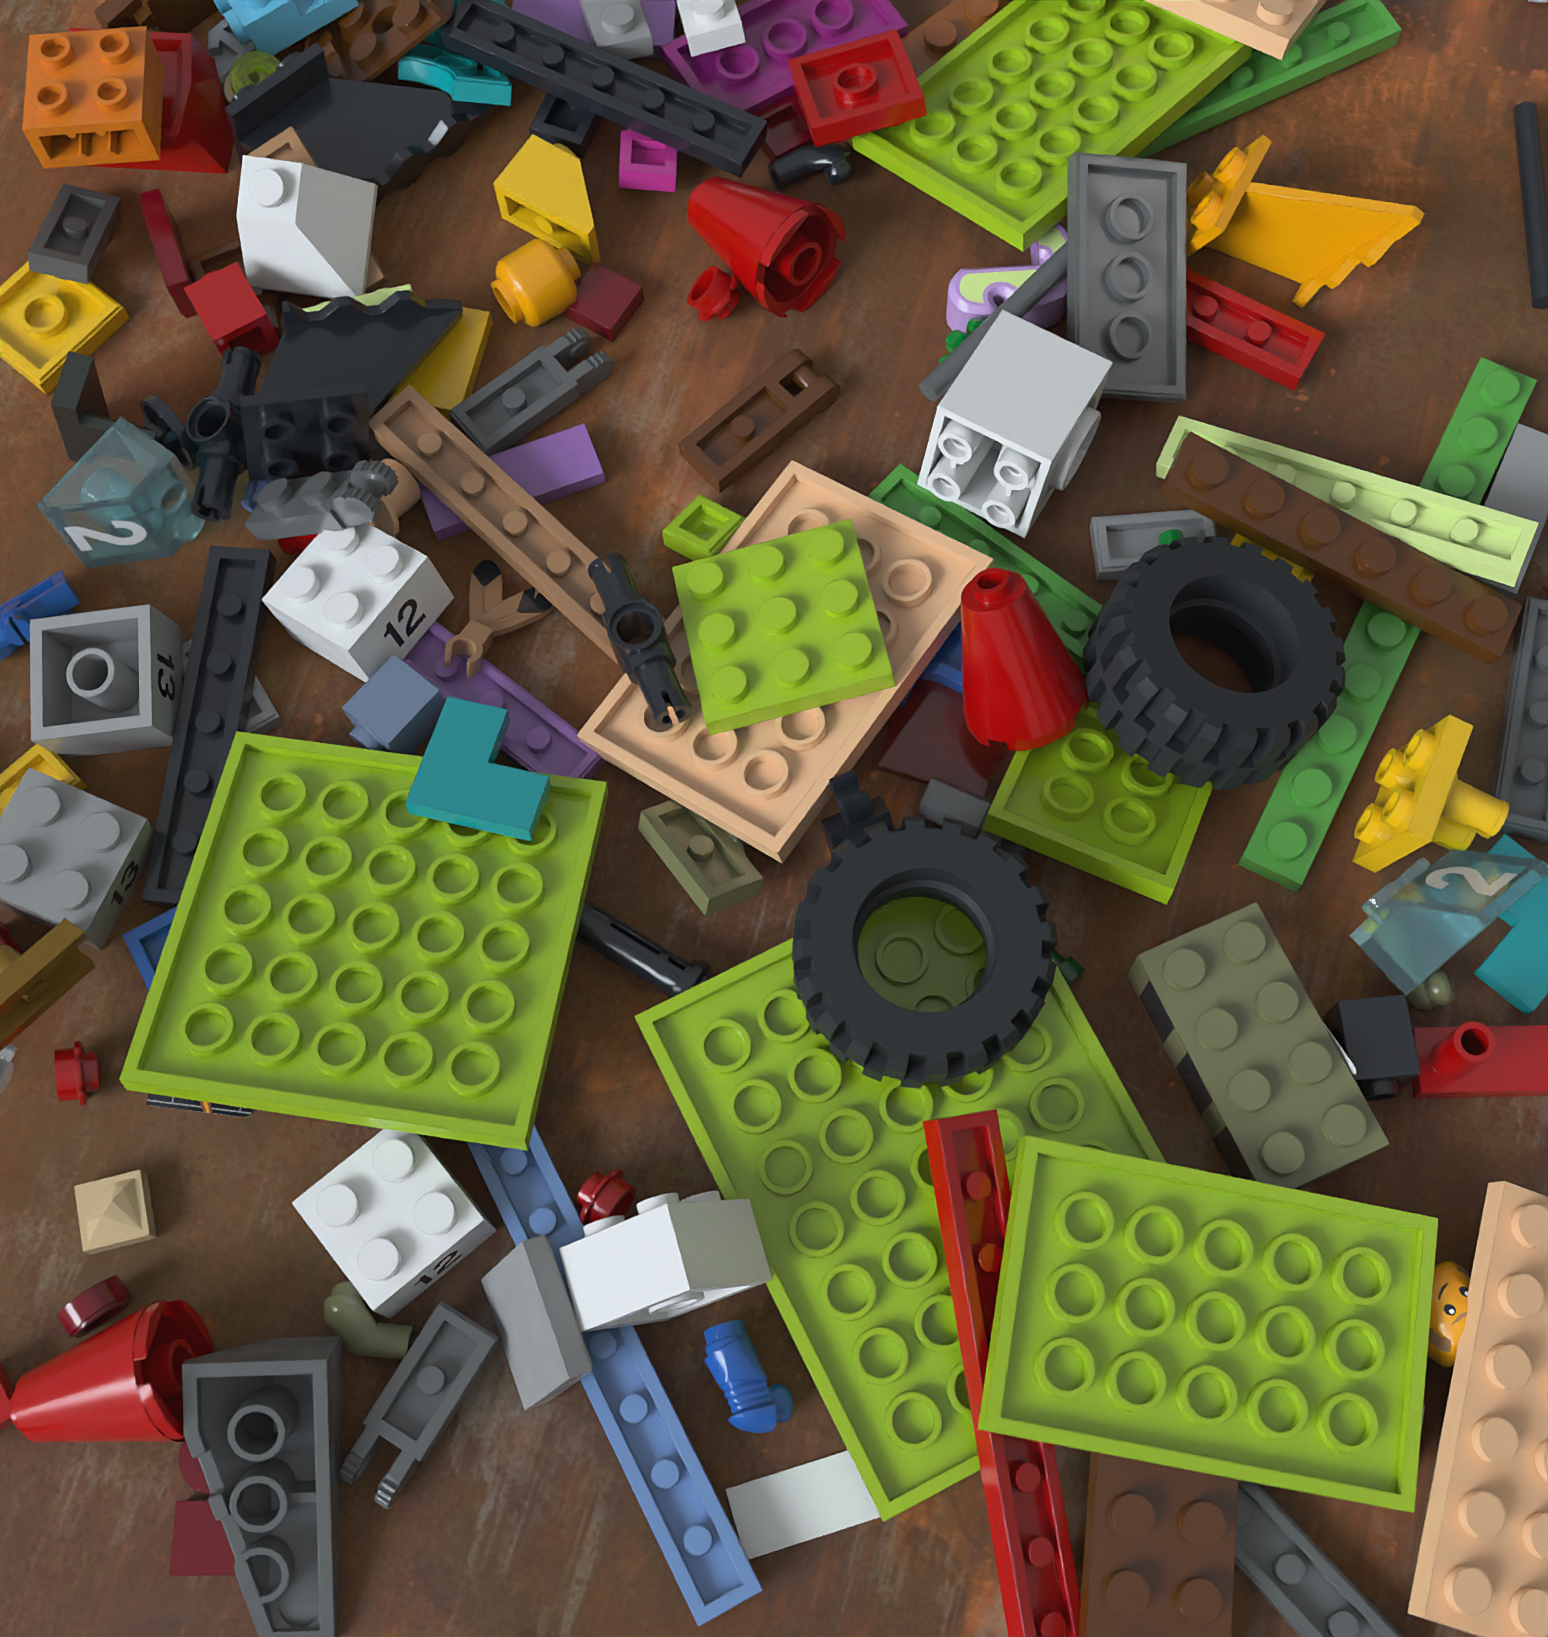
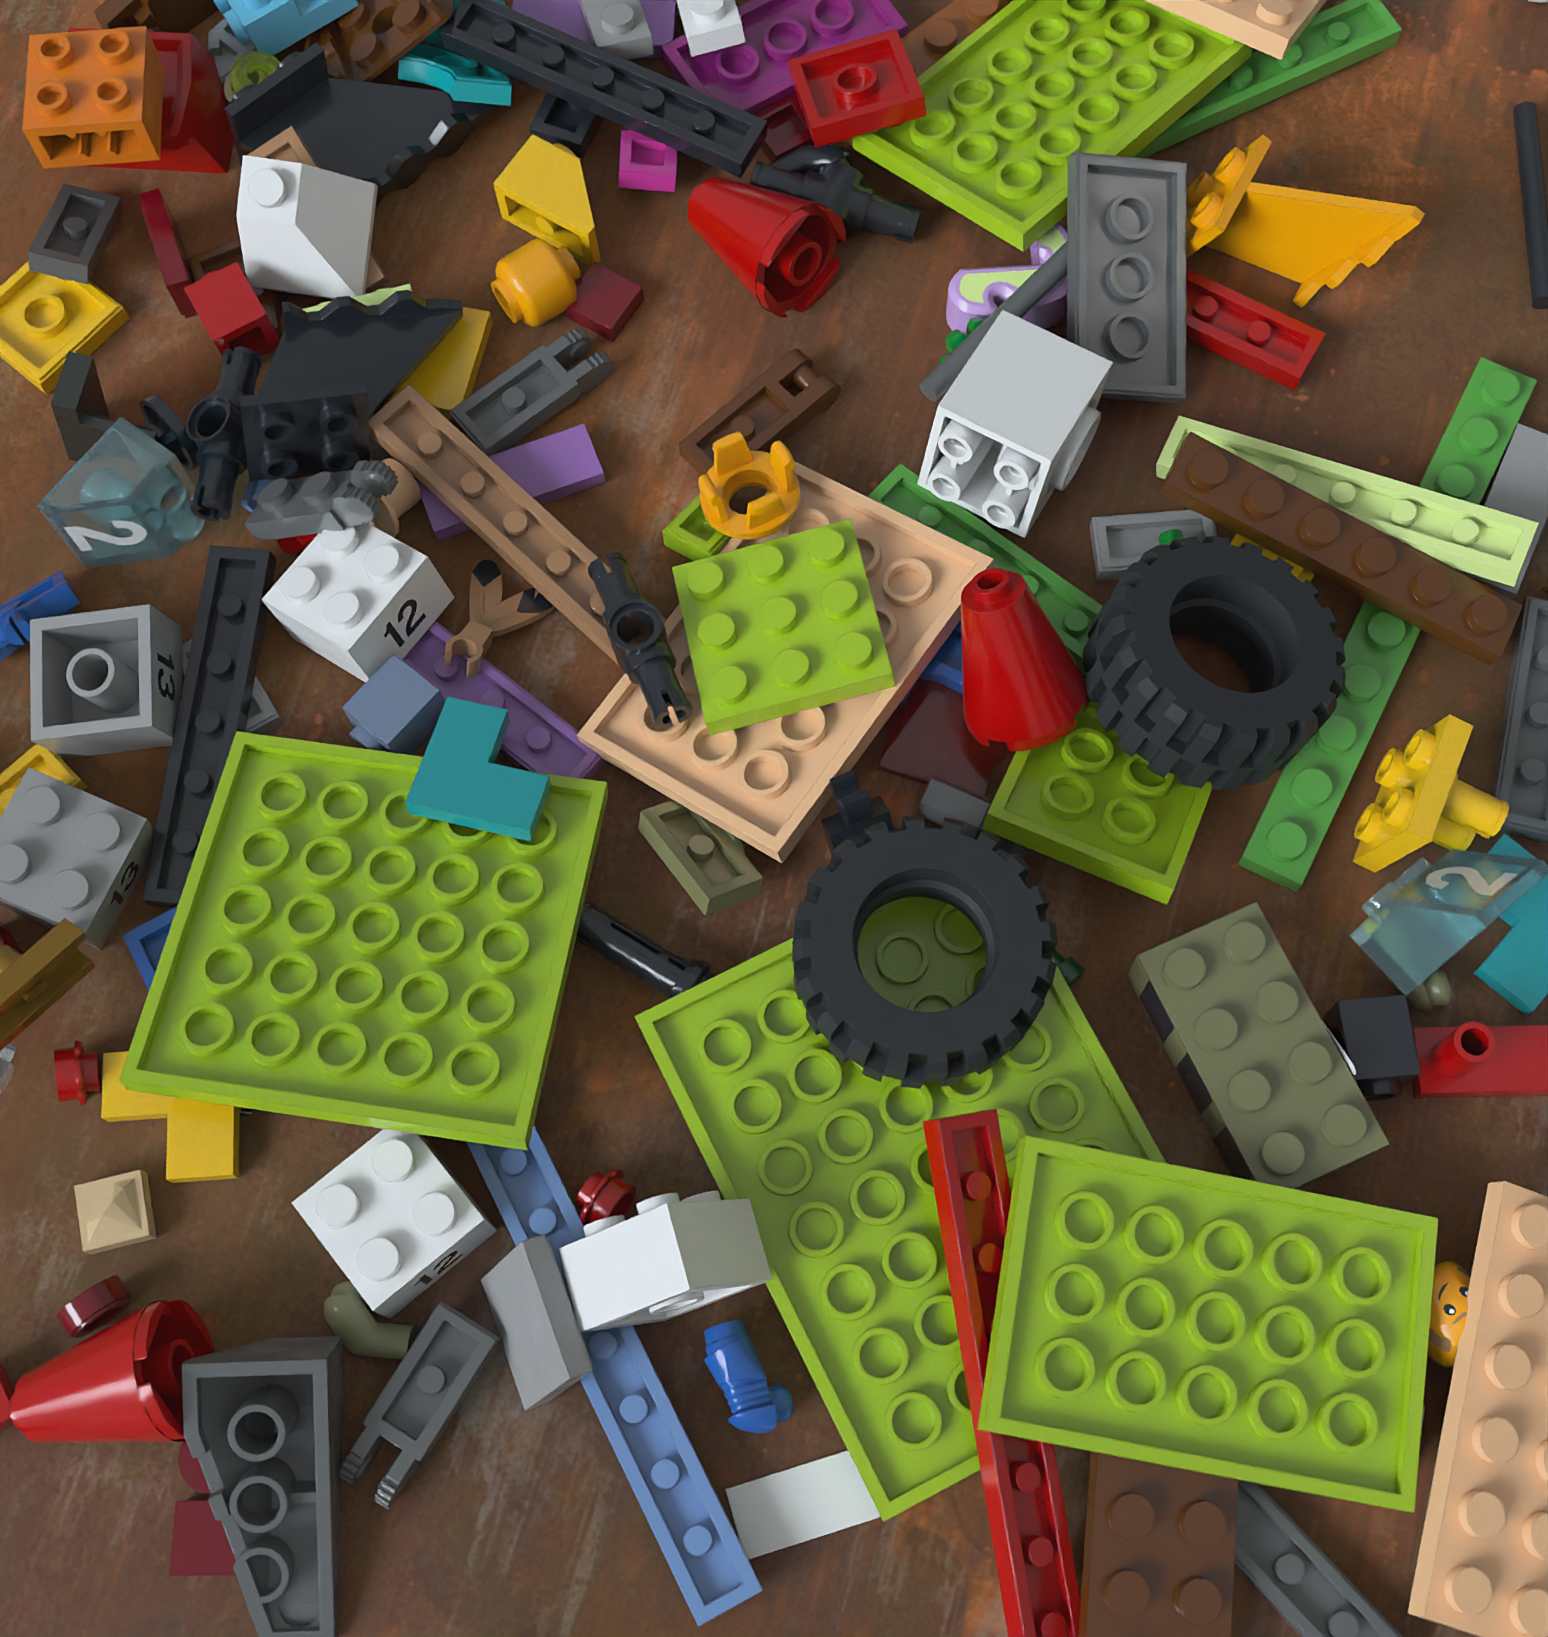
red plate [687,265,740,322] -> none
none -> yellow tile [101,1051,240,1183]
none -> light orange piece [698,431,800,539]
none -> black pin [750,161,922,244]

